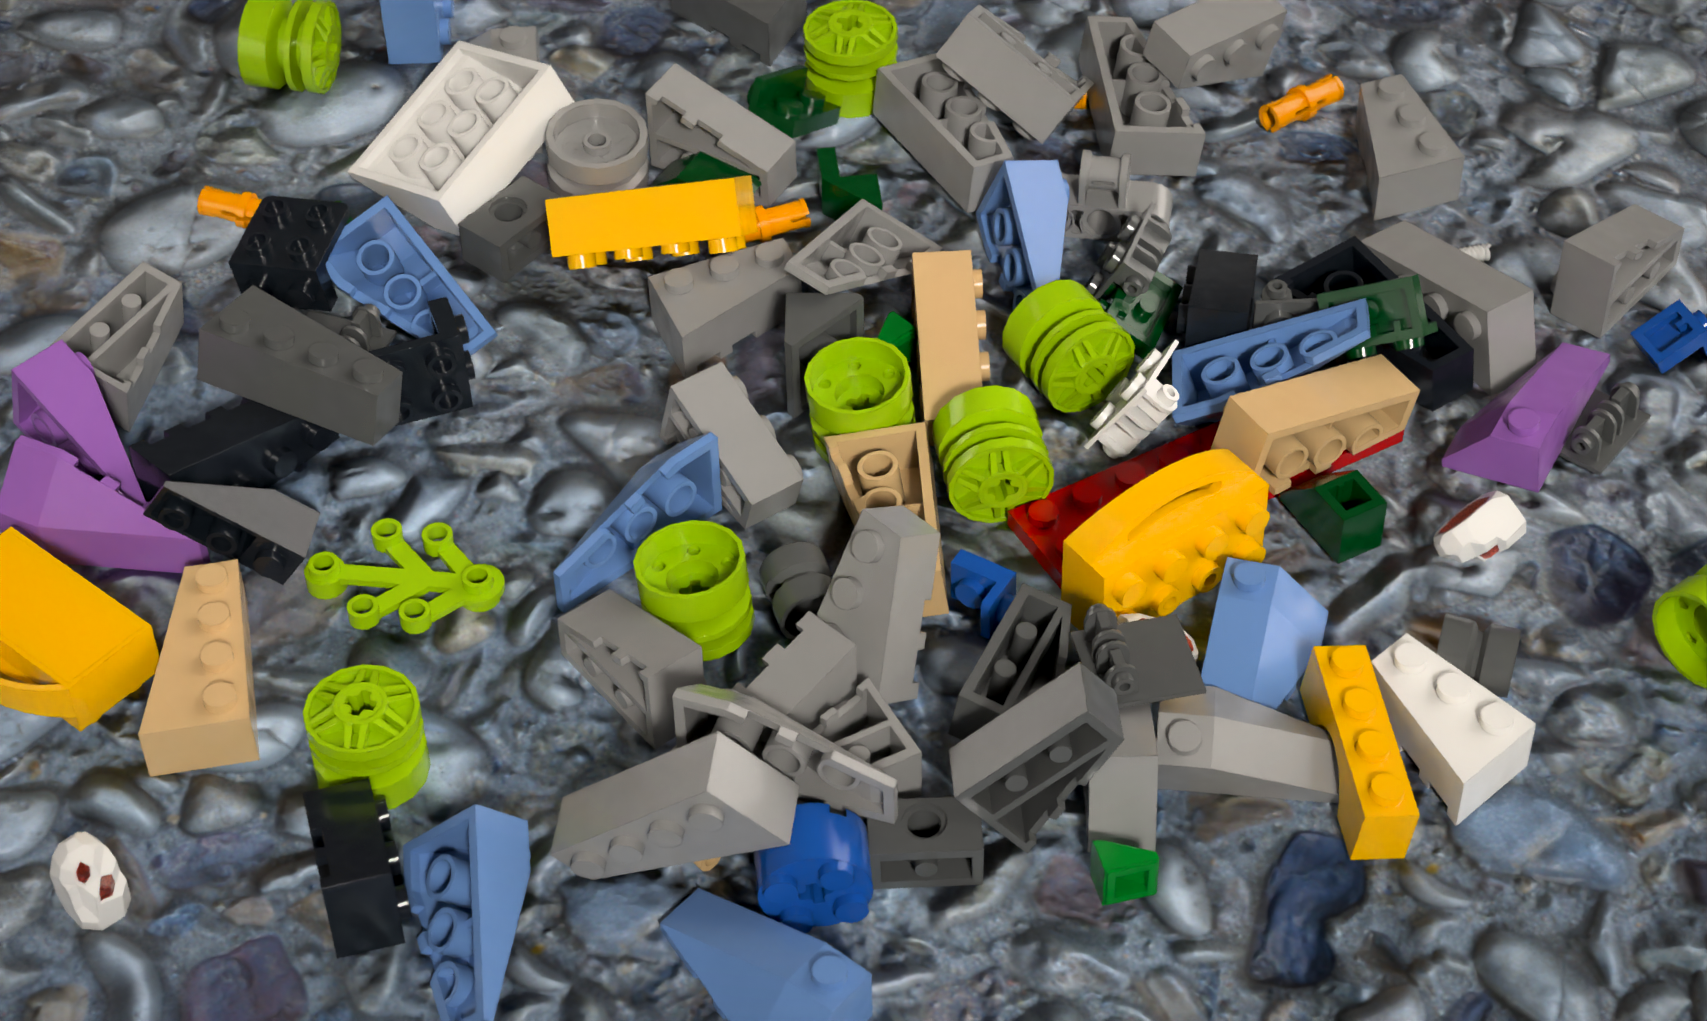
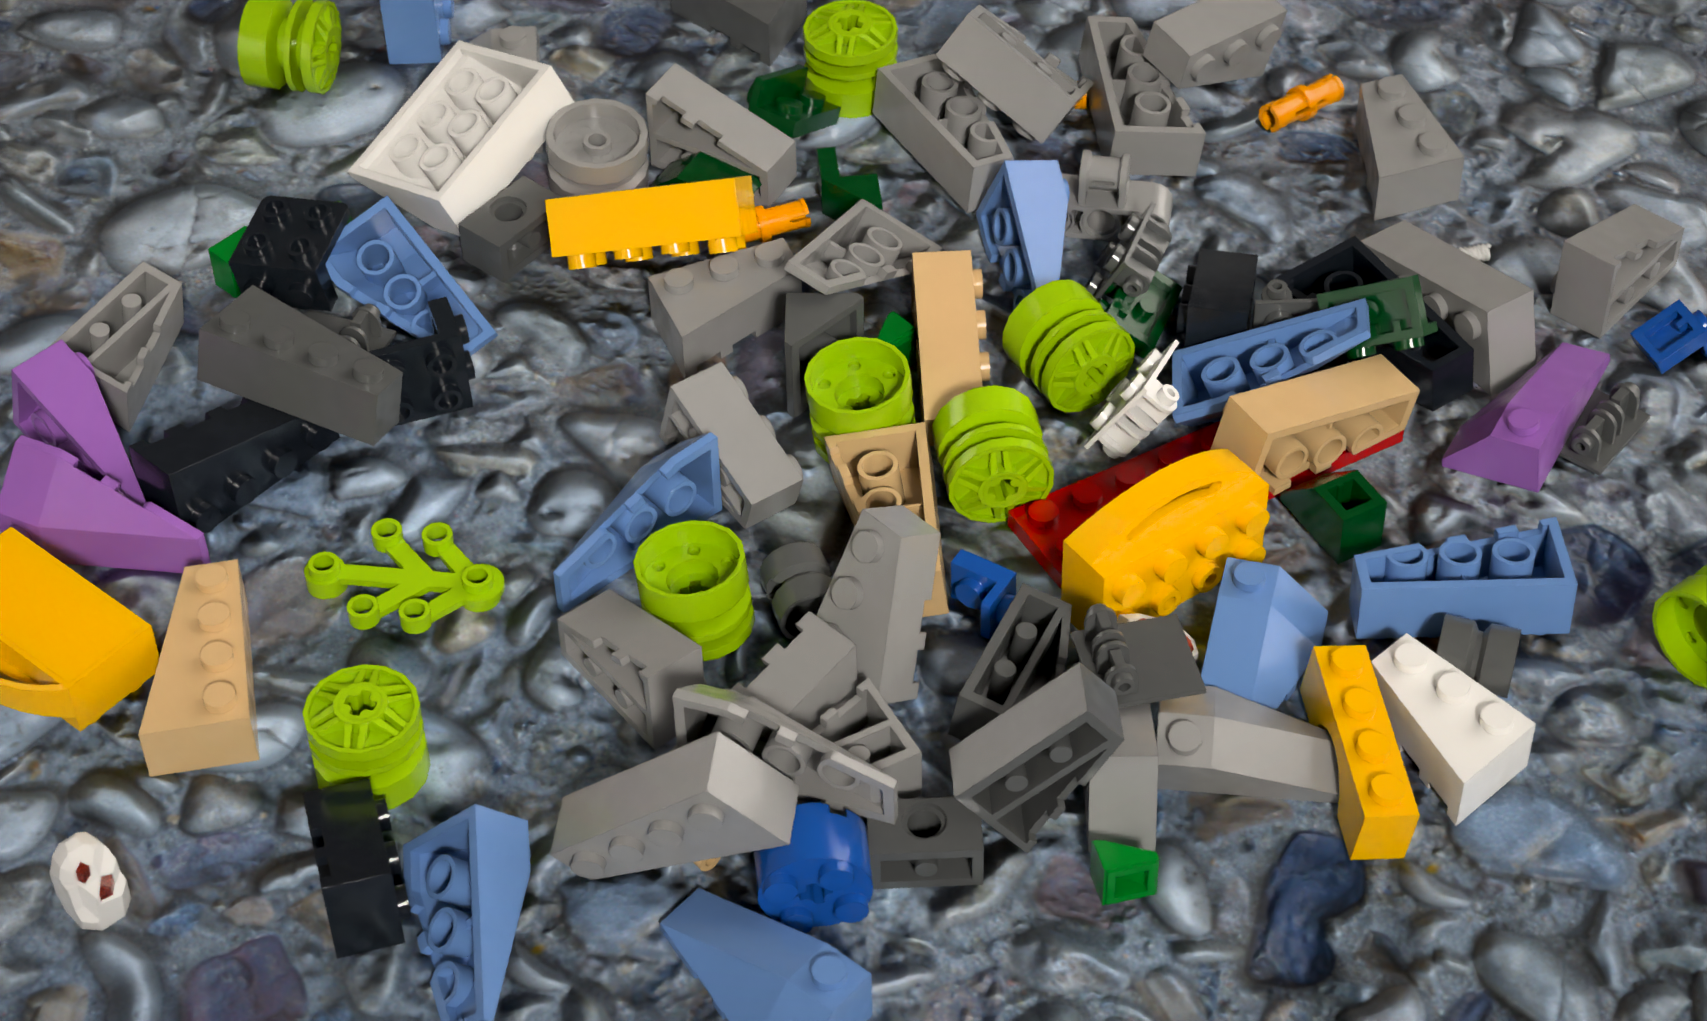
black slope [143,481,320,585] -> none
light orange pin [197,185,262,229] -> none
white rock [1433,491,1526,563] -> none
none -> green slope [208,226,247,298]
none -> medium blue wedge [1348,517,1578,639]

